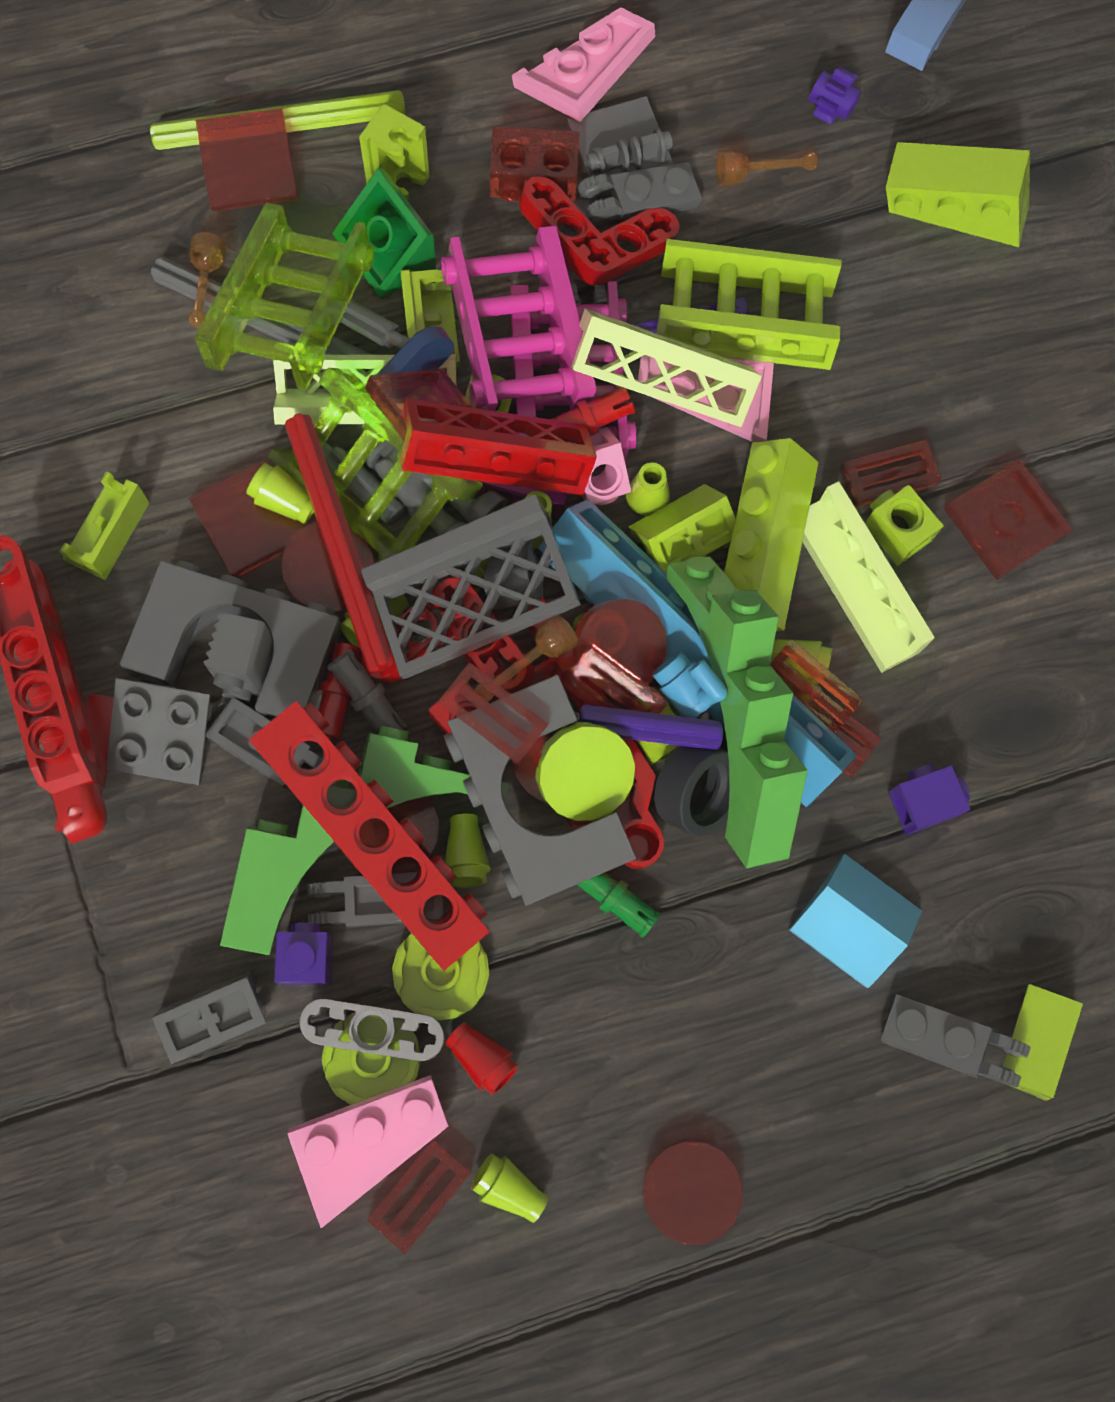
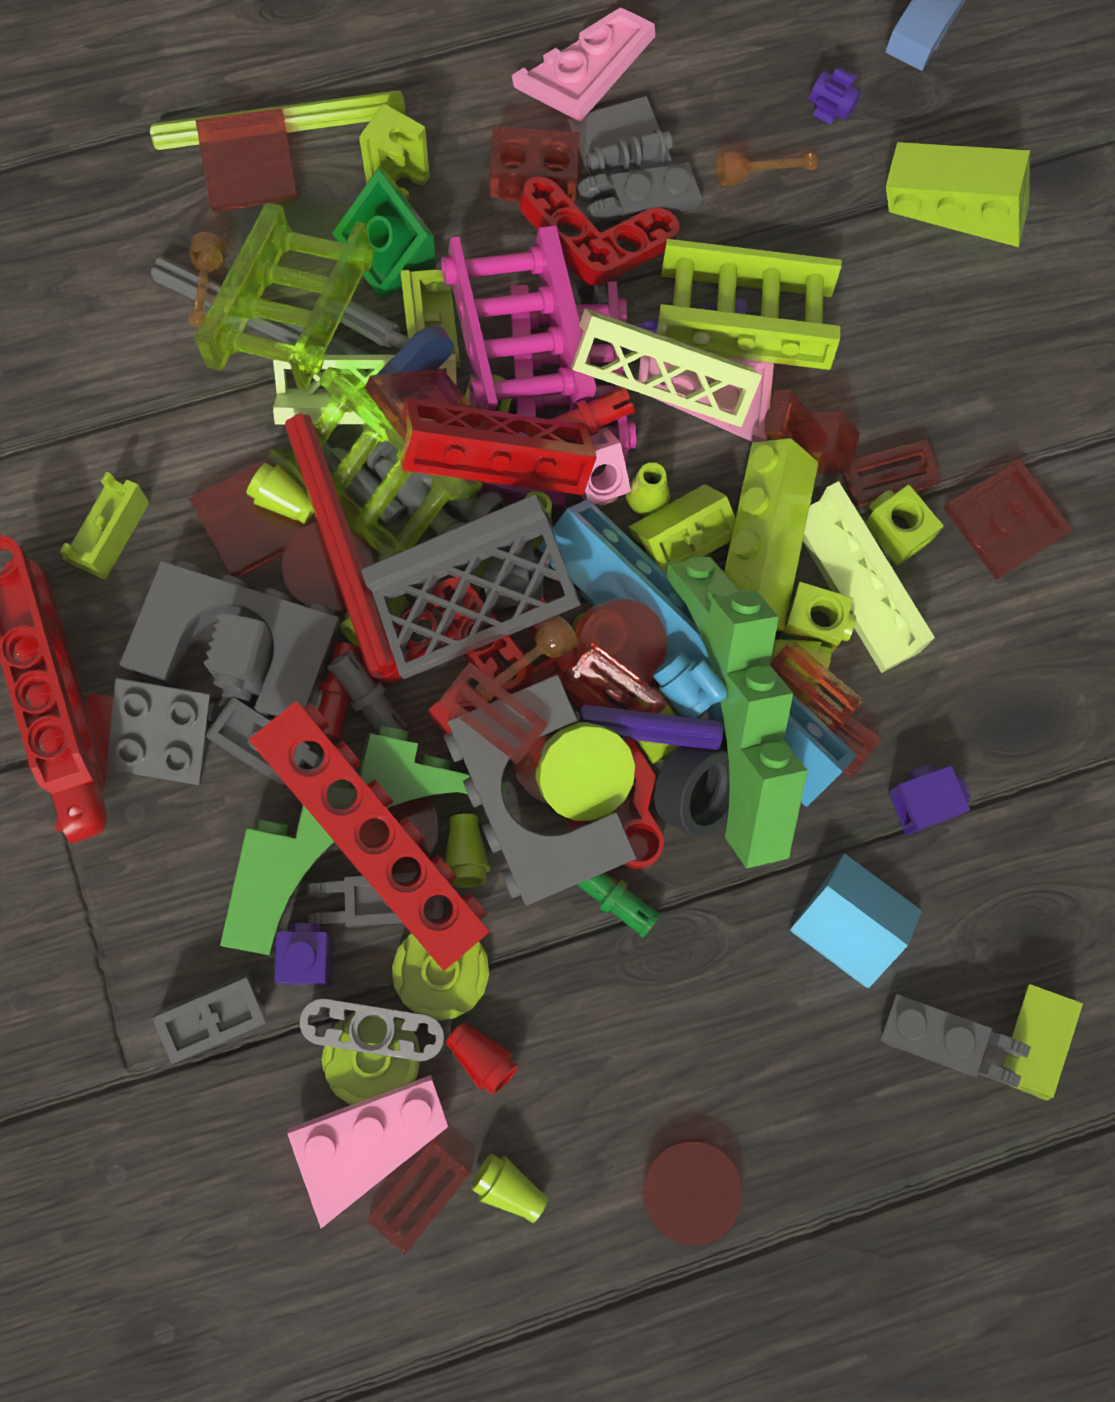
none -> clear red brick [764,390,860,474]
none -> lime brick [780,582,856,652]

